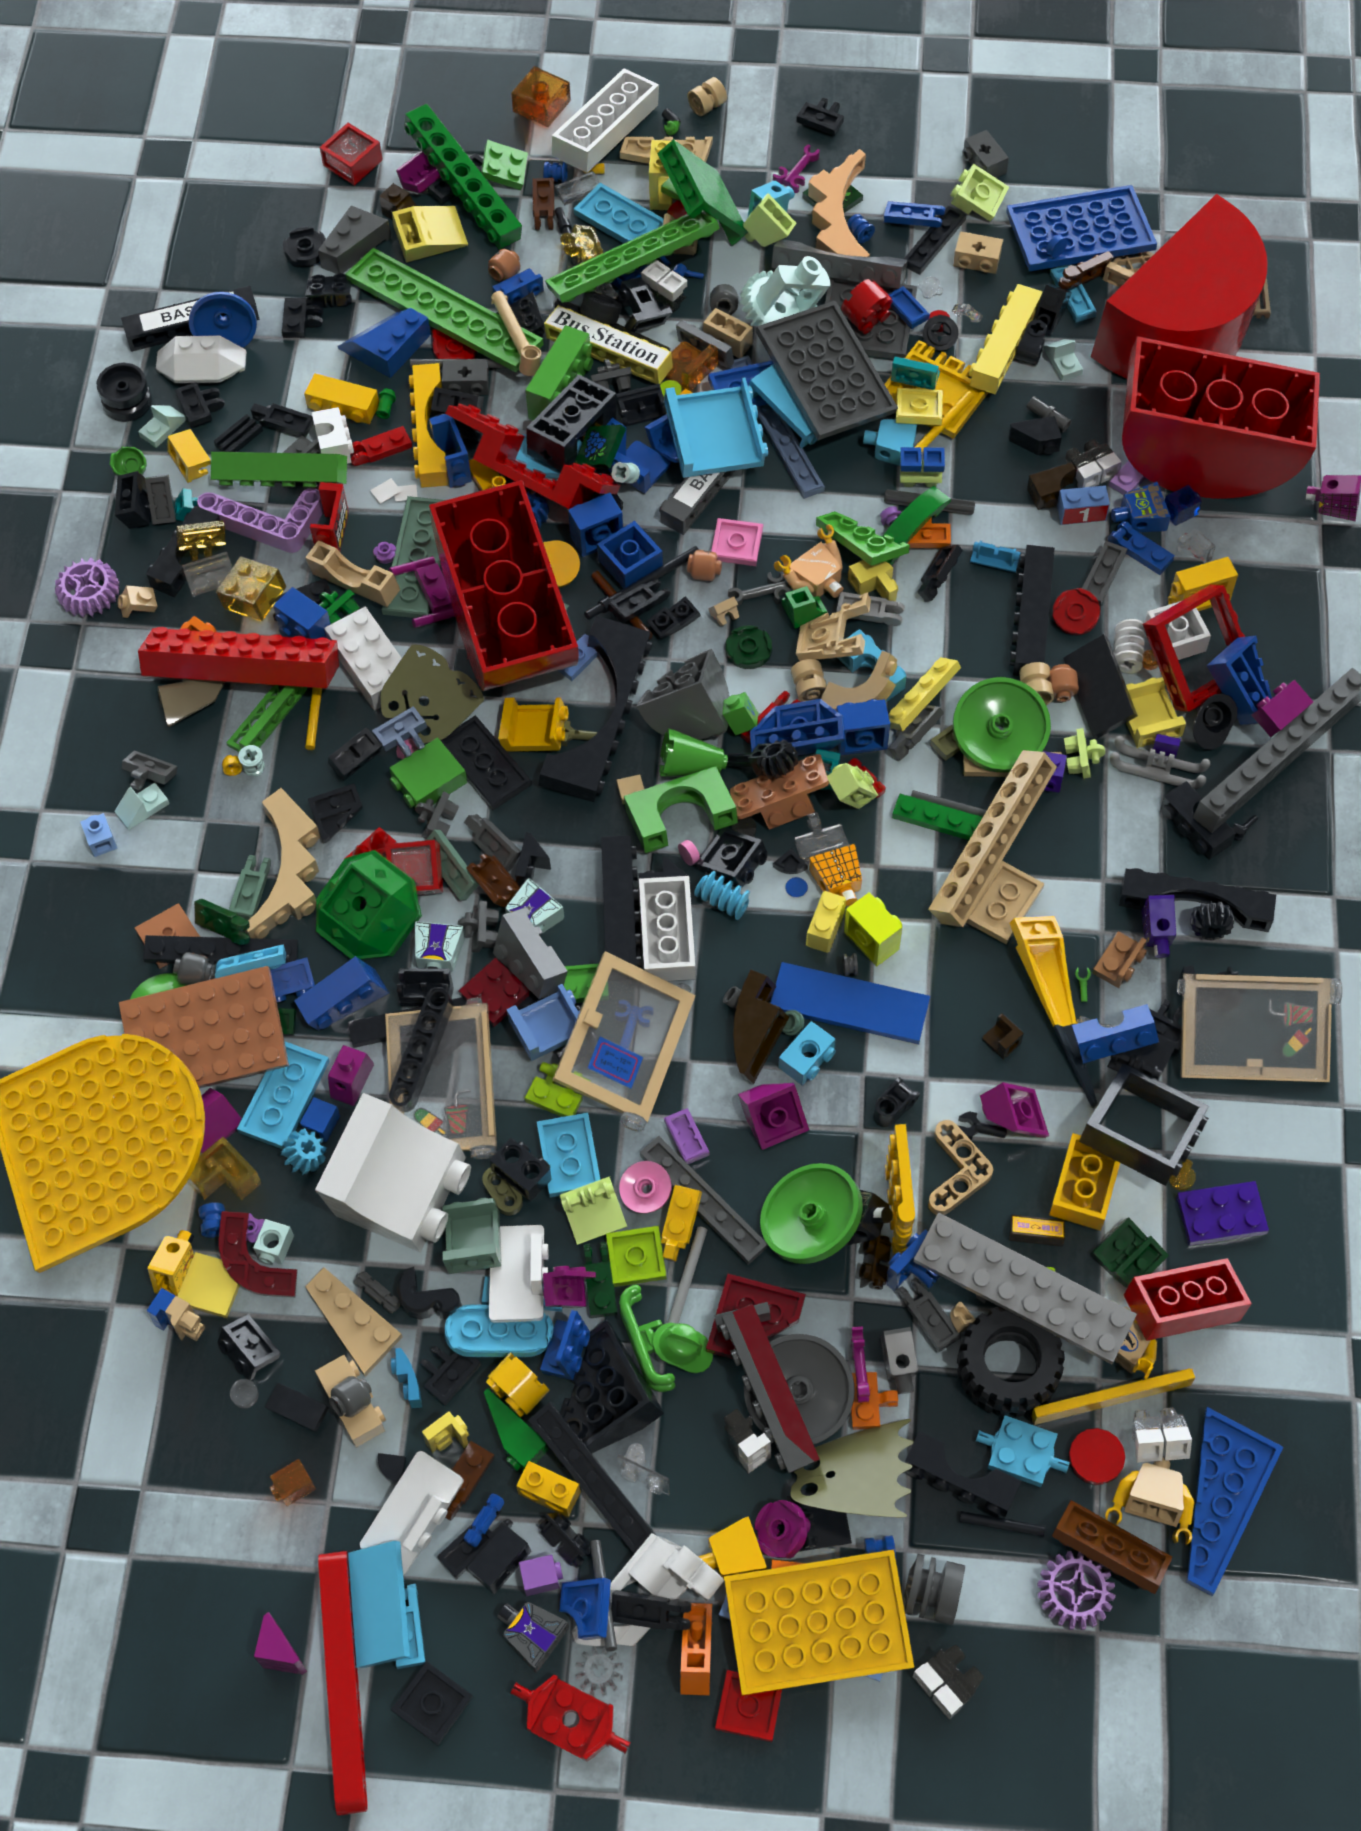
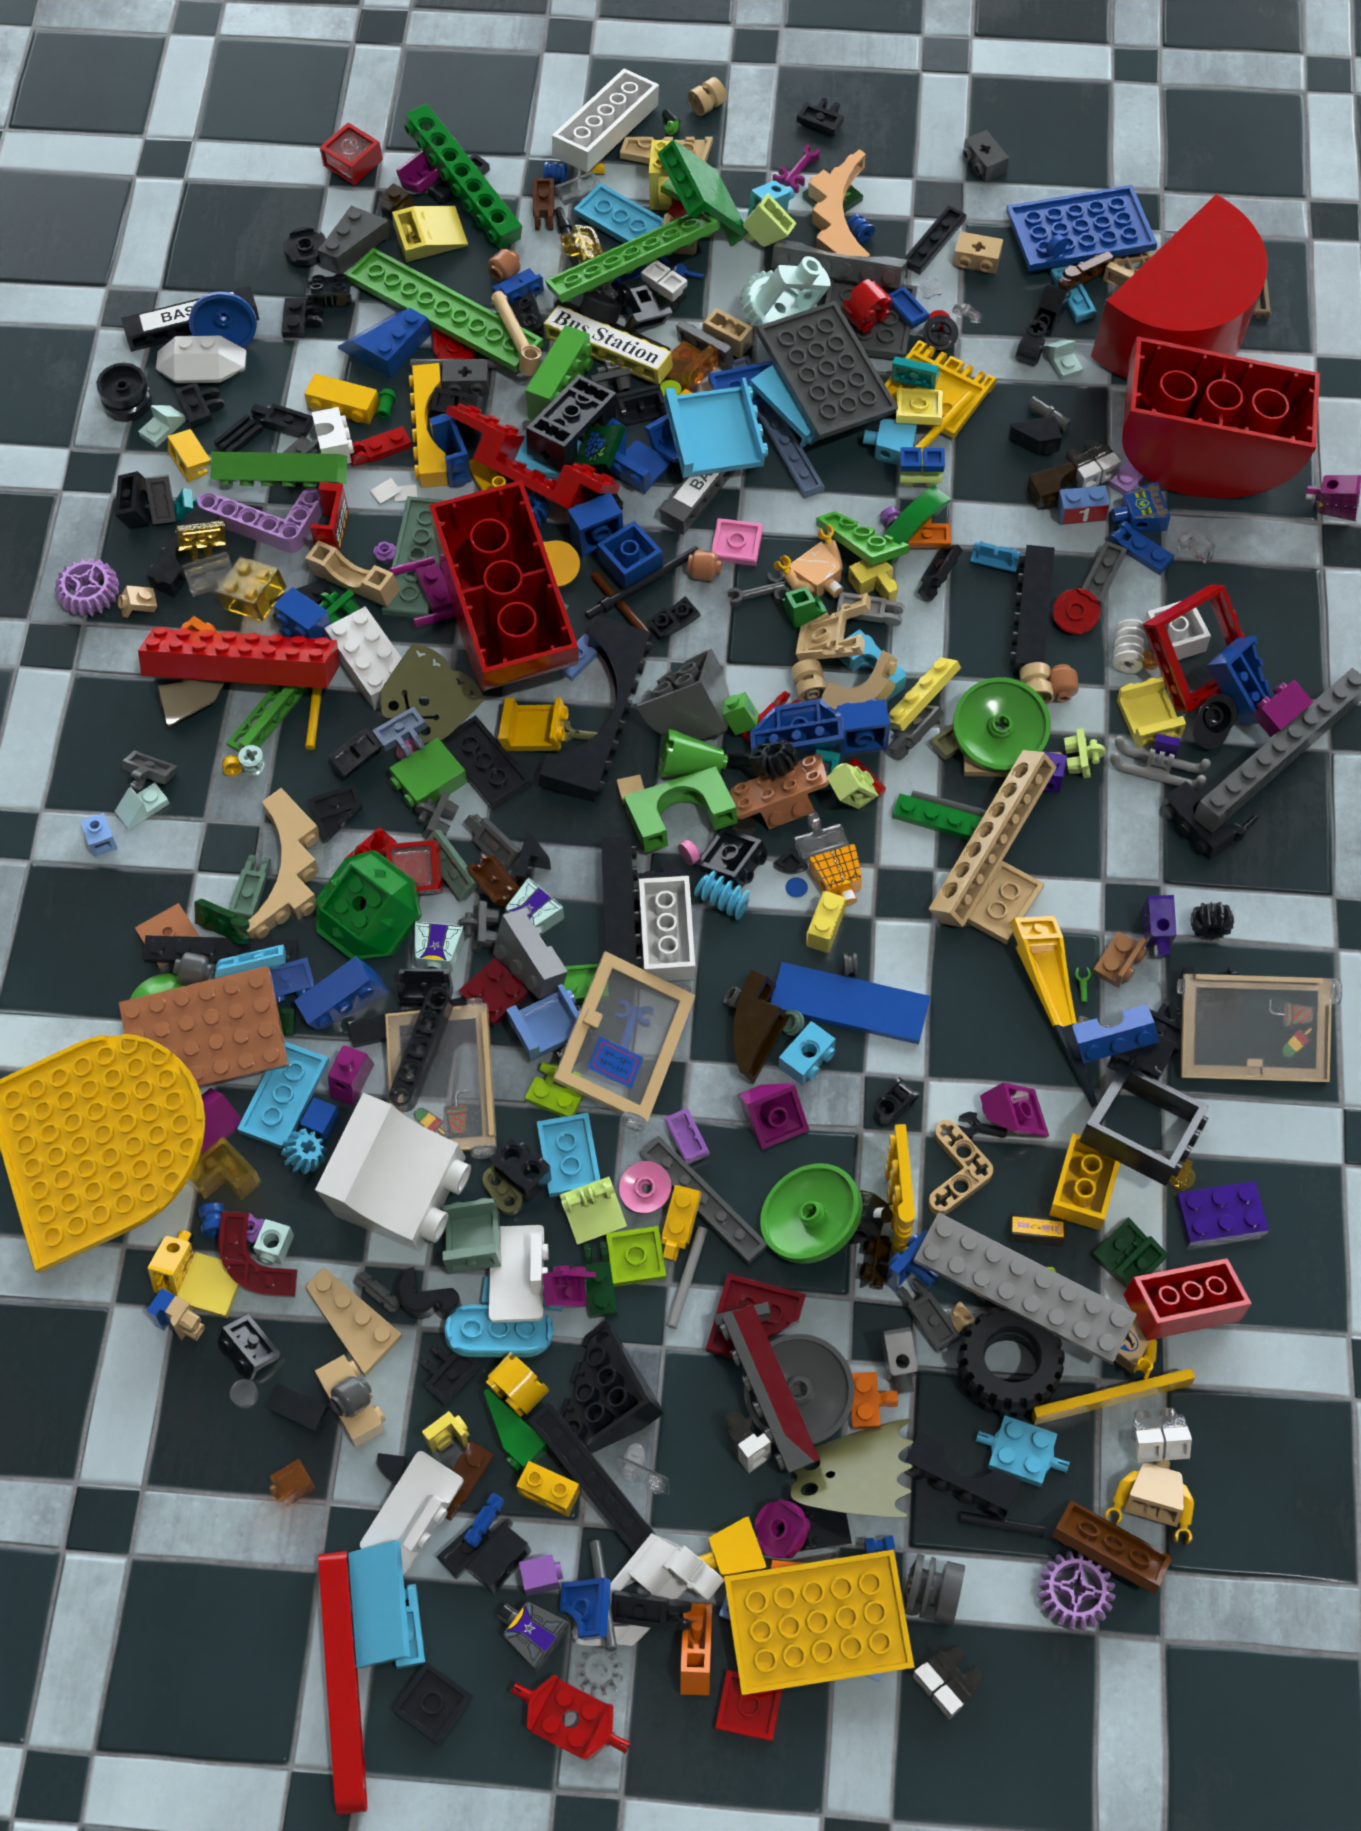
bright green hair [110,446,147,476] -> none
magenta slope [254,1612,307,1675] -> none
dark azure slope [391,1348,422,1408] -> none
plate [481,140,528,190] -> none
clear orange brick [511,66,571,127] -> none
black hinge [538,1512,591,1568] -> none
blue bracket [540,1310,590,1380] -> none
black hinge [608,579,671,624] -> none
light aqua bush [611,462,640,484] -> none
bright green piece [619,1284,675,1392] -> none
bright green piece [653,1322,713,1373] -> none
tan tile [708,597,739,626] -> none
dark grey head [710,284,738,315] -> none
dark green tile [725,625,772,669] -> none
neon yellow brick [844,892,903,967] -> none
magenta bar [851,1326,870,1403] -> none
blue hinge [884,201,945,227] -> none
dark grey axle [884,489,975,515] -> none
yellowish green plate [950,164,1009,222] -> none
light yellow brick [969,284,1043,394] -> none
dark brown panel [982,1013,1024,1060] -> none
black tile [1063,634,1138,739] -> none
red tile [1069,1428,1126,1485] -> none
black arch [1119,868,1276,932] -> none
clear blue brick [1165,485,1202,526] -> none
yellow window [1168,557,1238,611] -> none
blue wing [1186,1407,1283,1596] -> none

